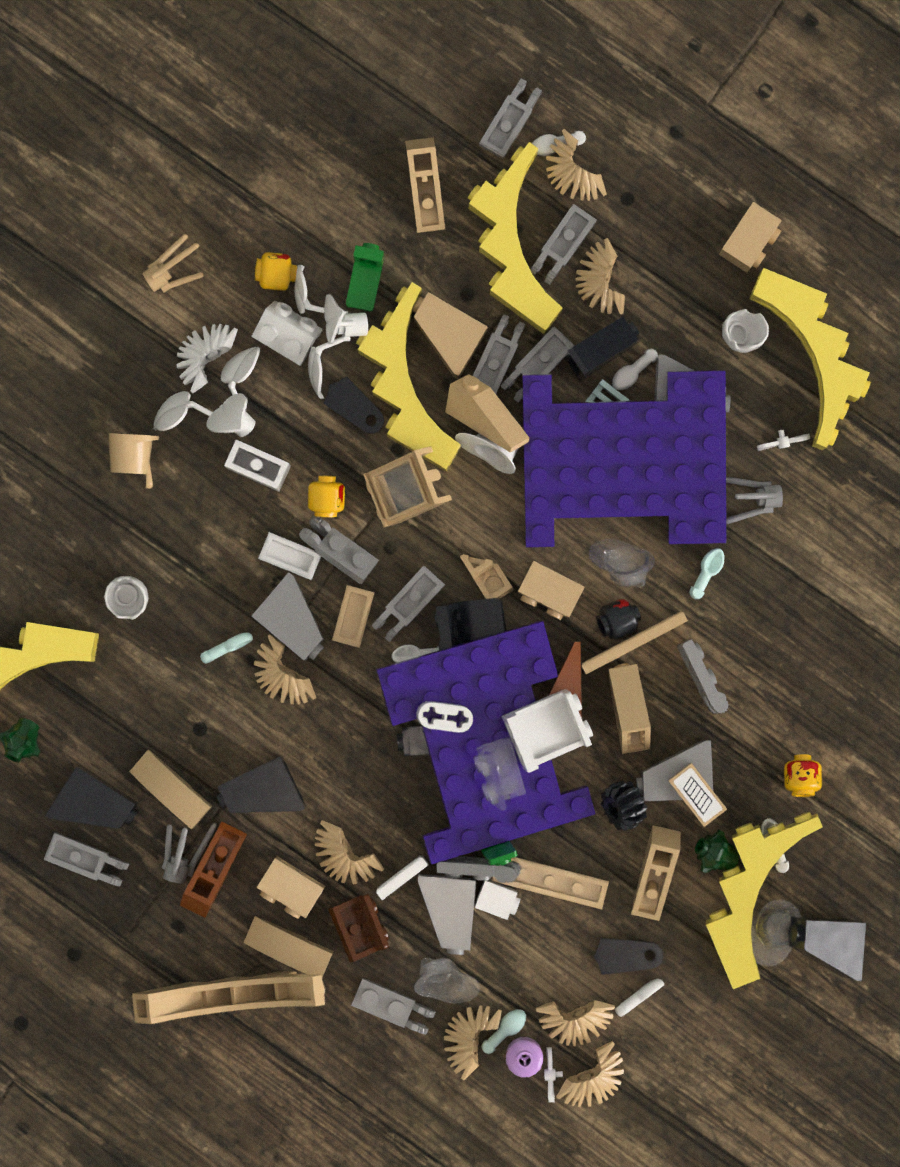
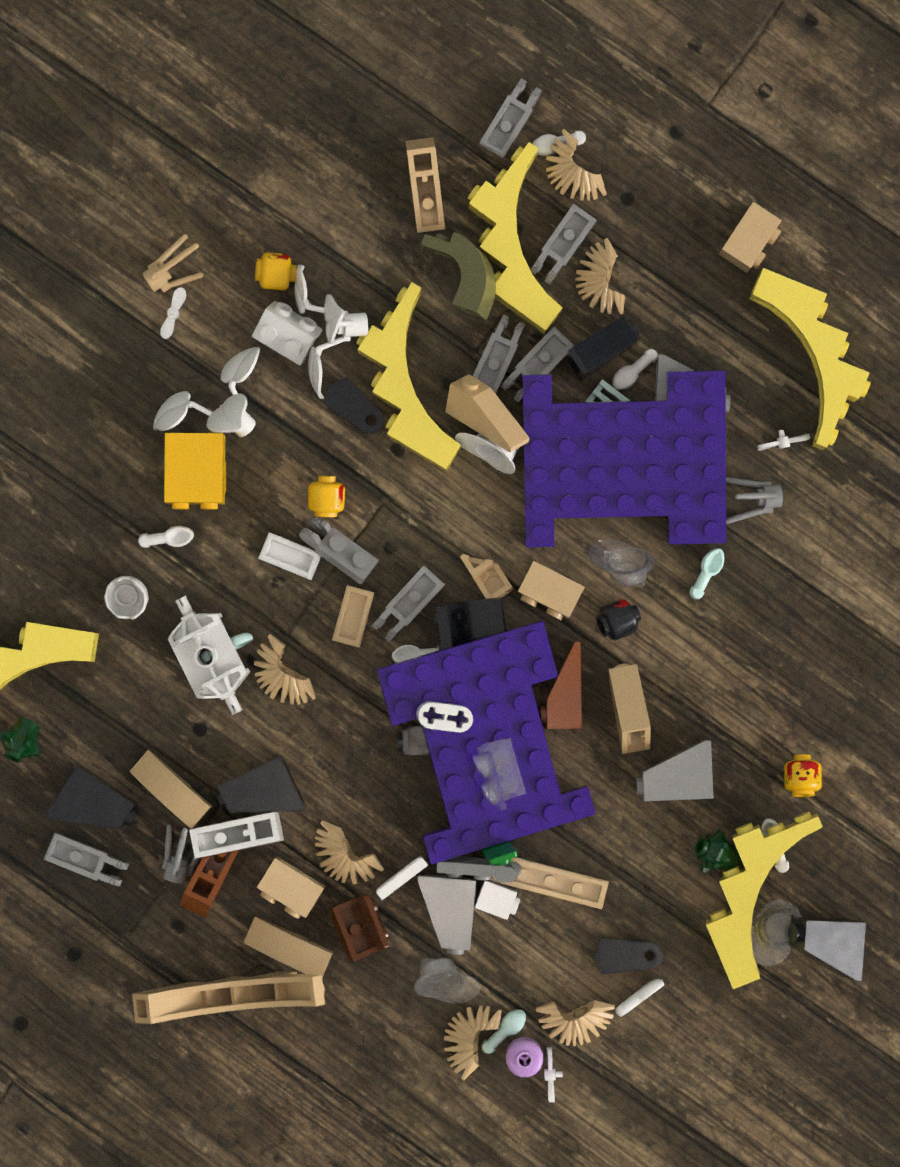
tan hat [109,433,159,489] -> none
white hair [176,324,238,393] -> none
white brick [224,440,291,492] -> none
light grey slope [252,572,324,661] -> none
green bracket [346,243,385,312] -> none
light grey hinge [351,978,436,1035] -> none
tan window [363,446,452,527] -> none
tan slope [412,292,488,379] -> none
white panel [502,689,593,773] -> none
tan hair [556,1041,624,1107] -> none
tan tile [581,611,688,674] -> none
black gear [600,780,648,831] -> none
tan slope [631,825,681,921] -> none
tile [668,763,727,827] -> none
light grey hinge [677,639,729,714] -> none
white hair [722,309,769,353] -> none
none -> white piece [138,526,194,548]
none -> white piece [160,288,187,339]
none -> yellow brick [164,433,226,510]
none -> white plate [168,596,250,715]
none -> white slope [189,812,284,859]
none -> olive arch [421,232,496,320]

